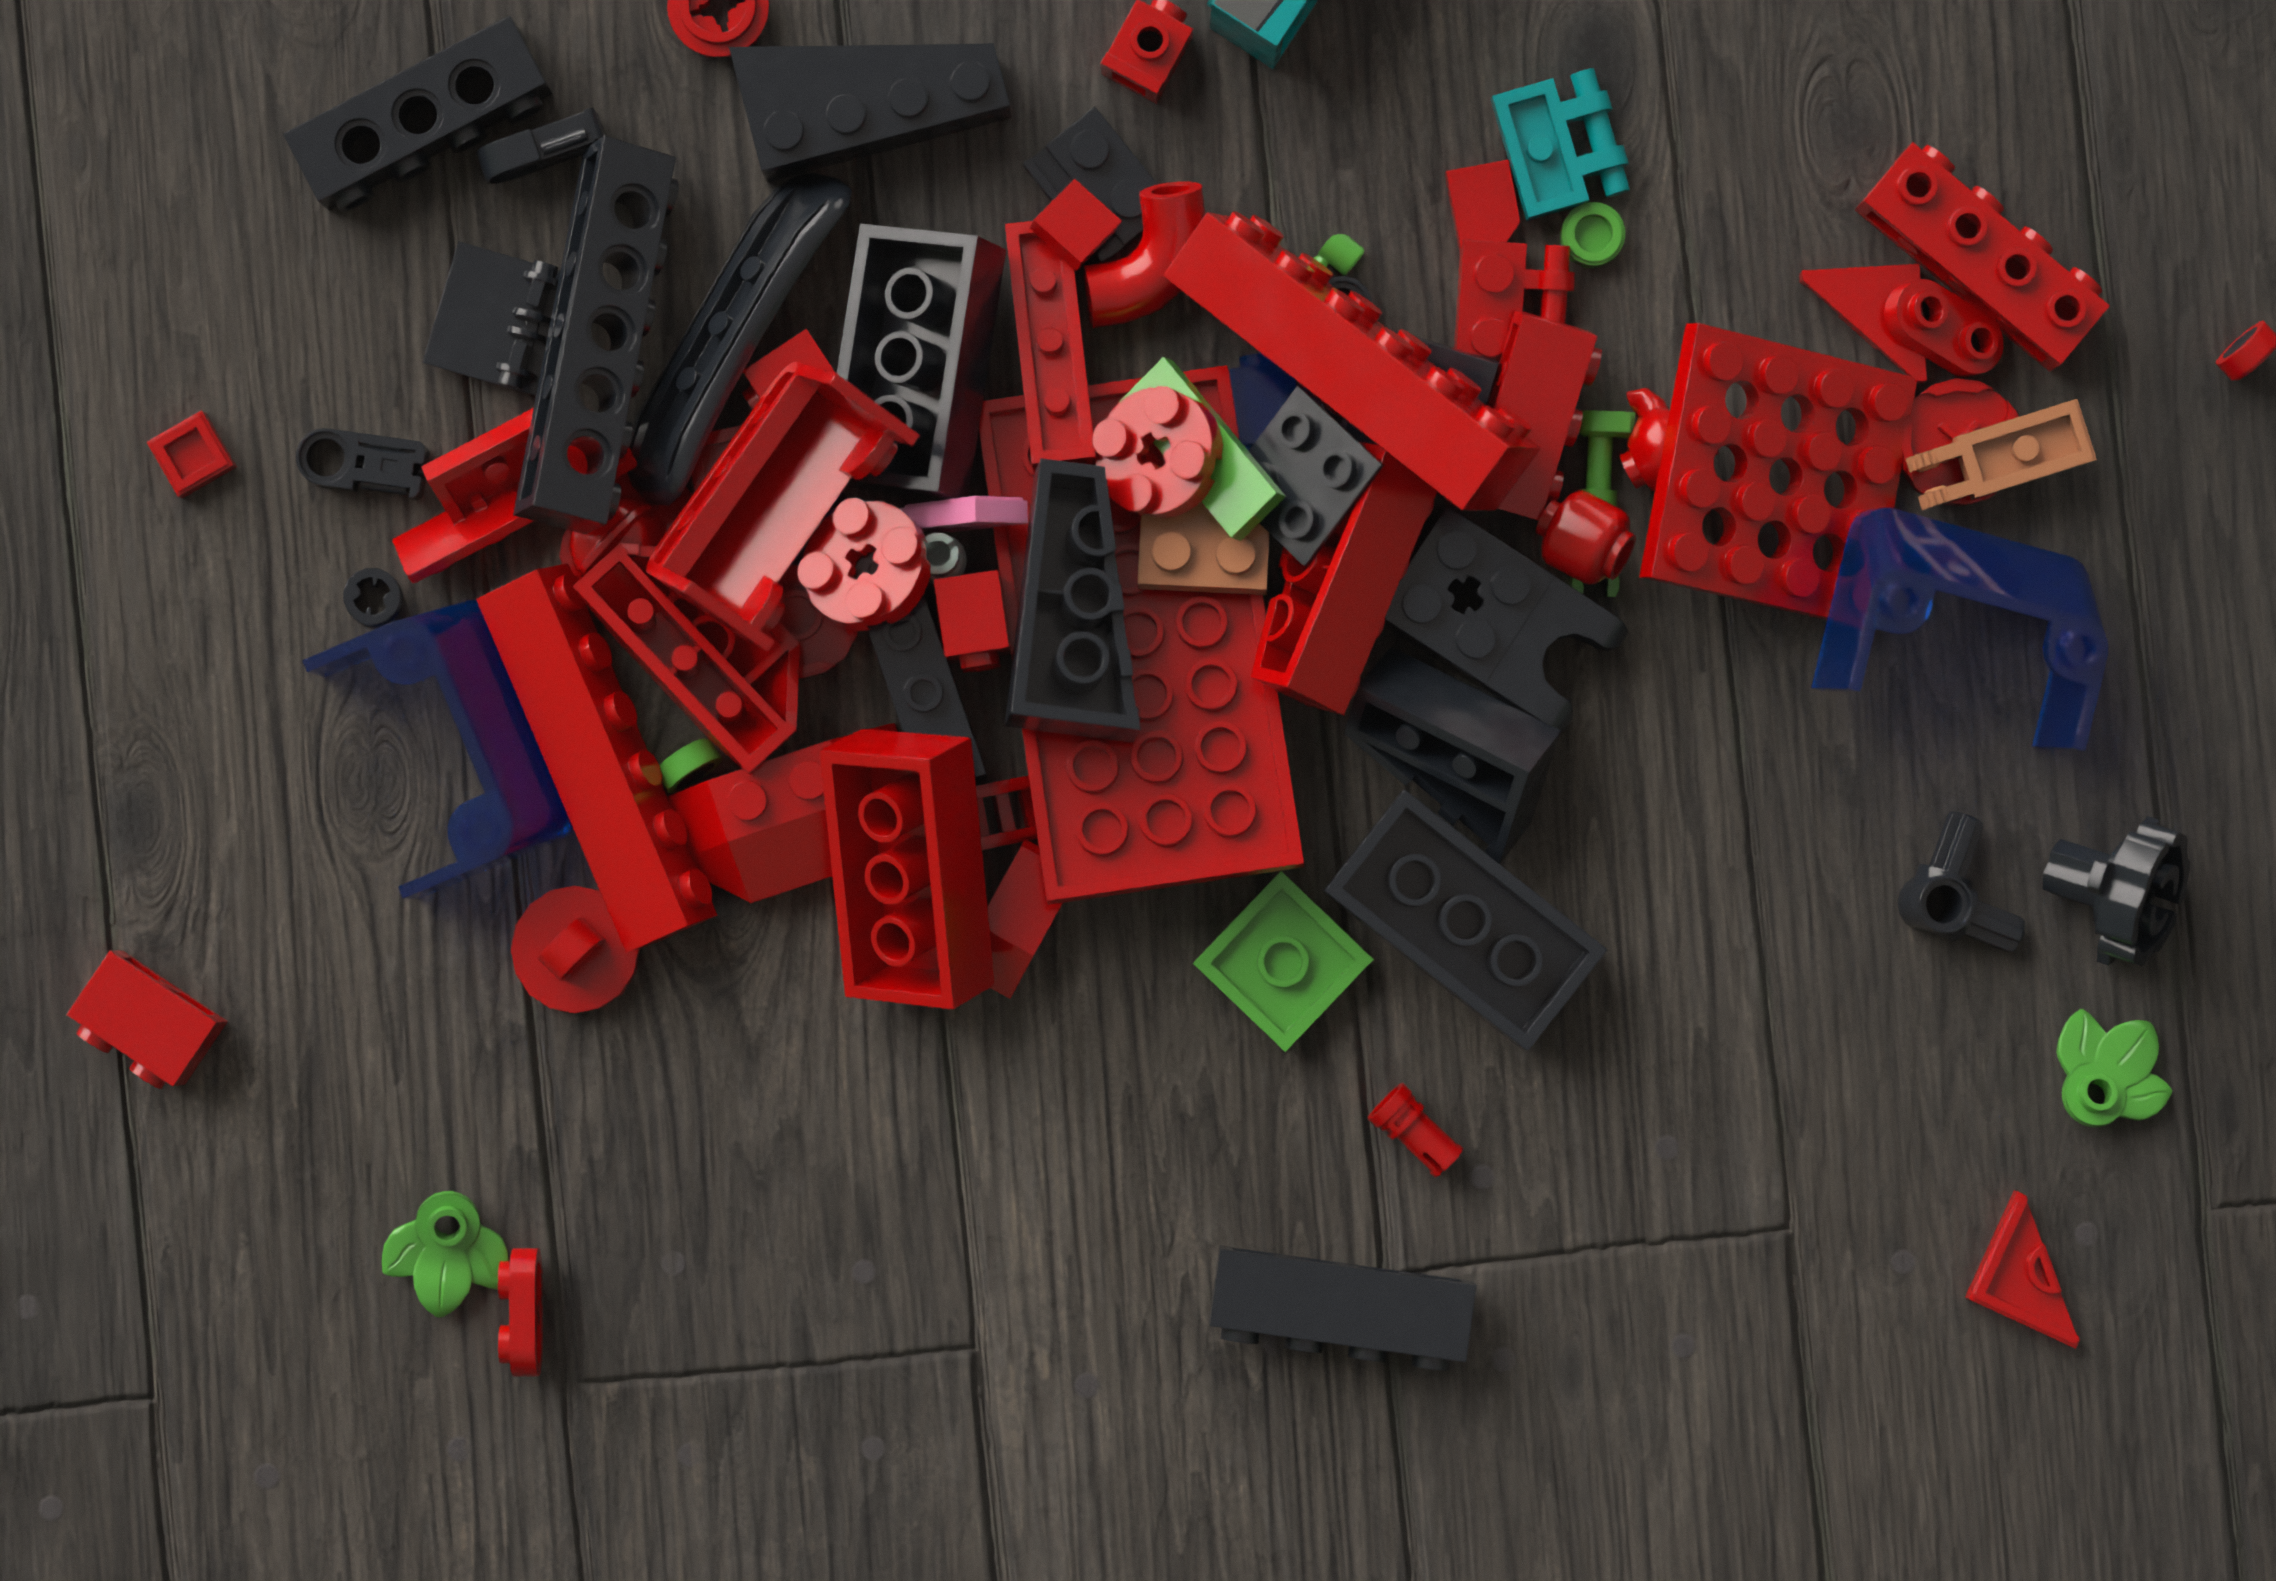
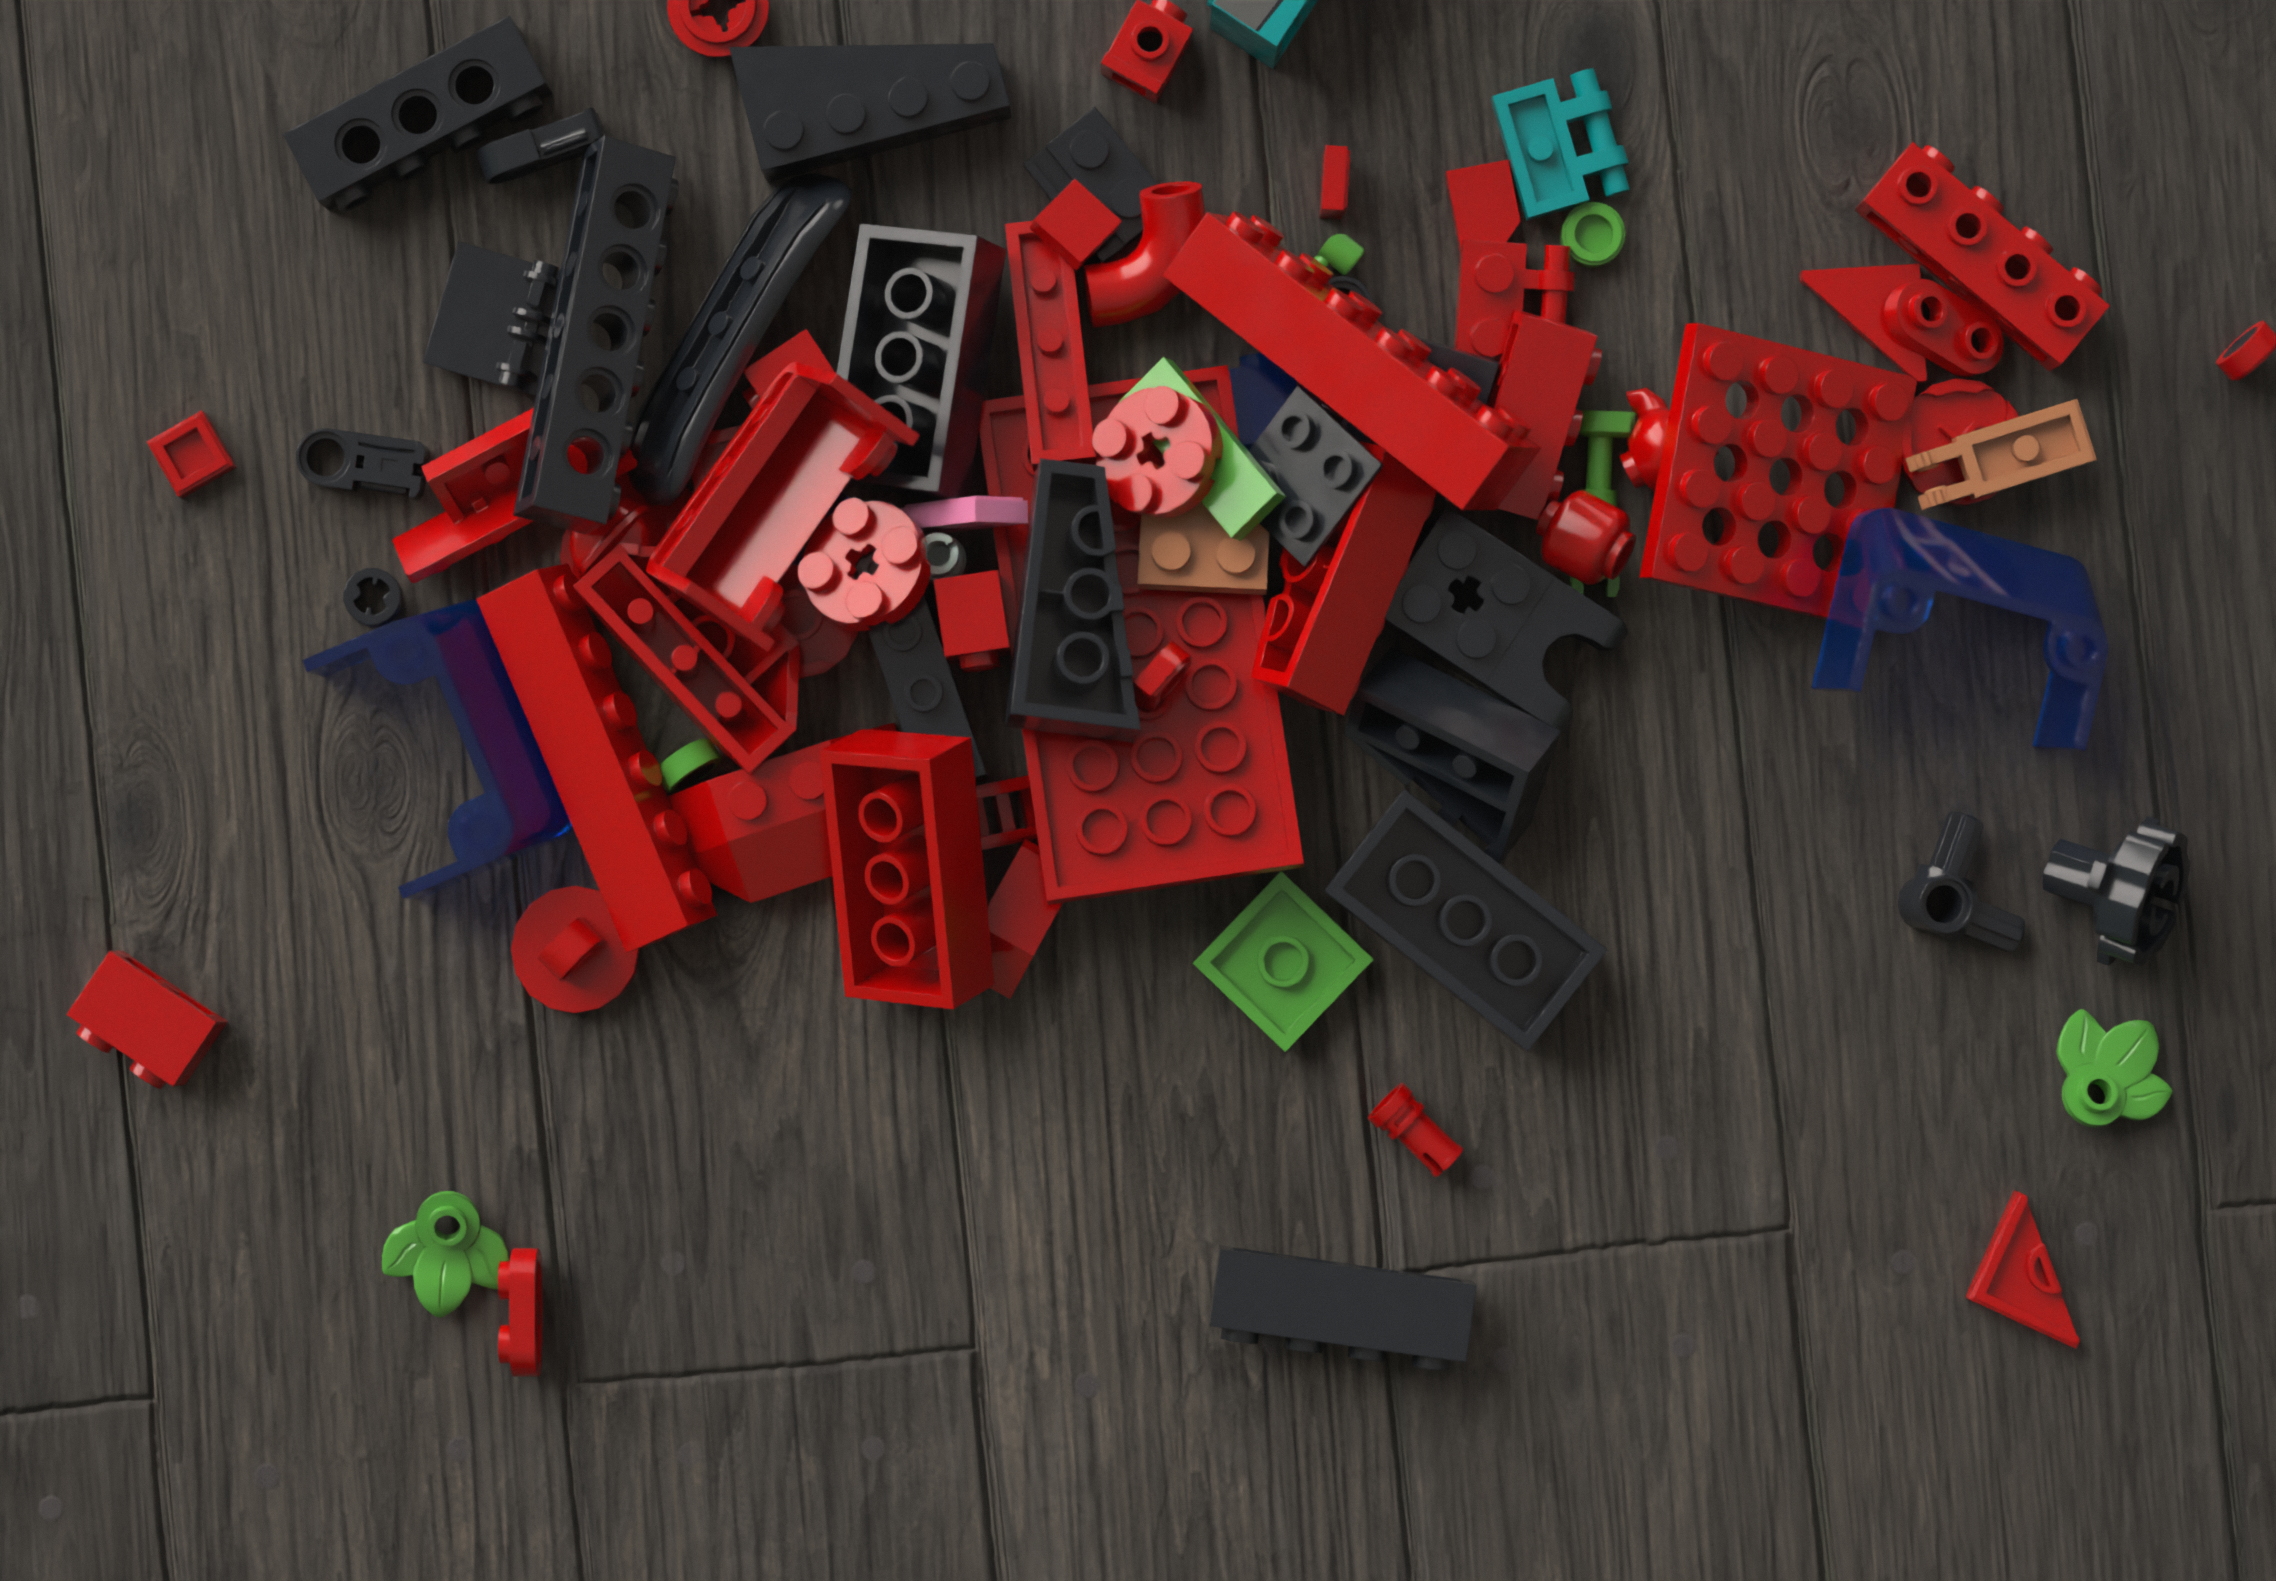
none -> red tile [1133,641,1192,713]
none -> red tile [1319,145,1351,219]

